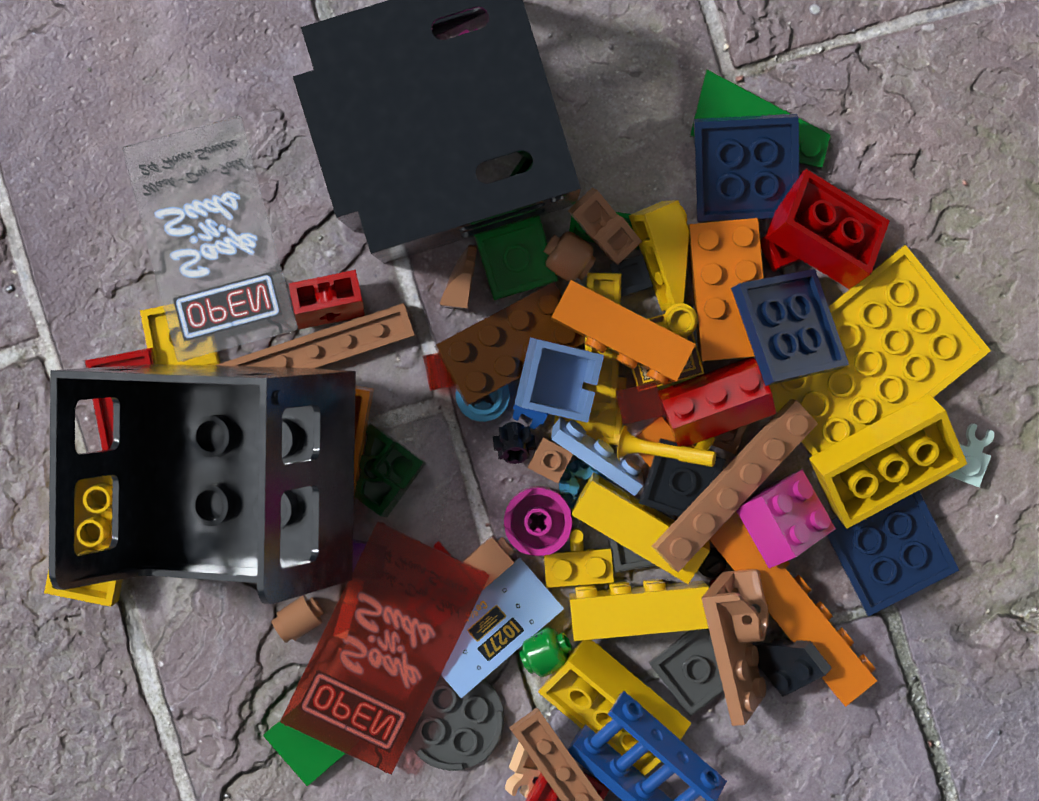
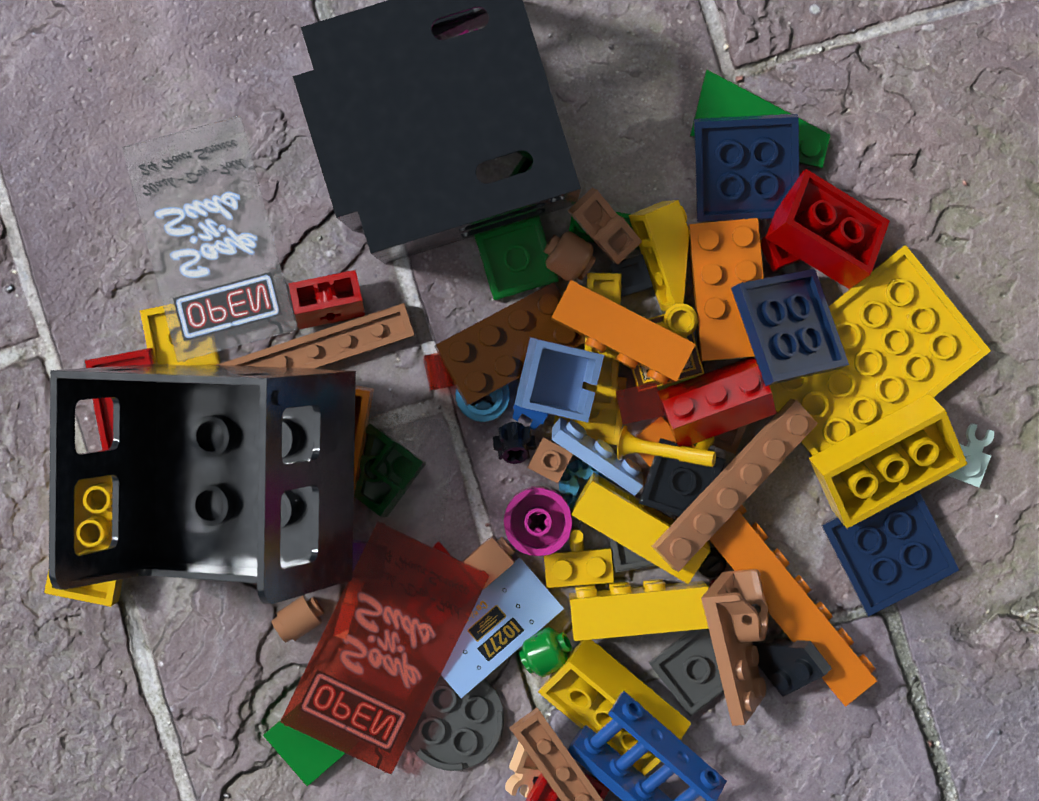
nougat slope [440,245,477,309] -> none
dark pink brick [736,470,836,568] -> none

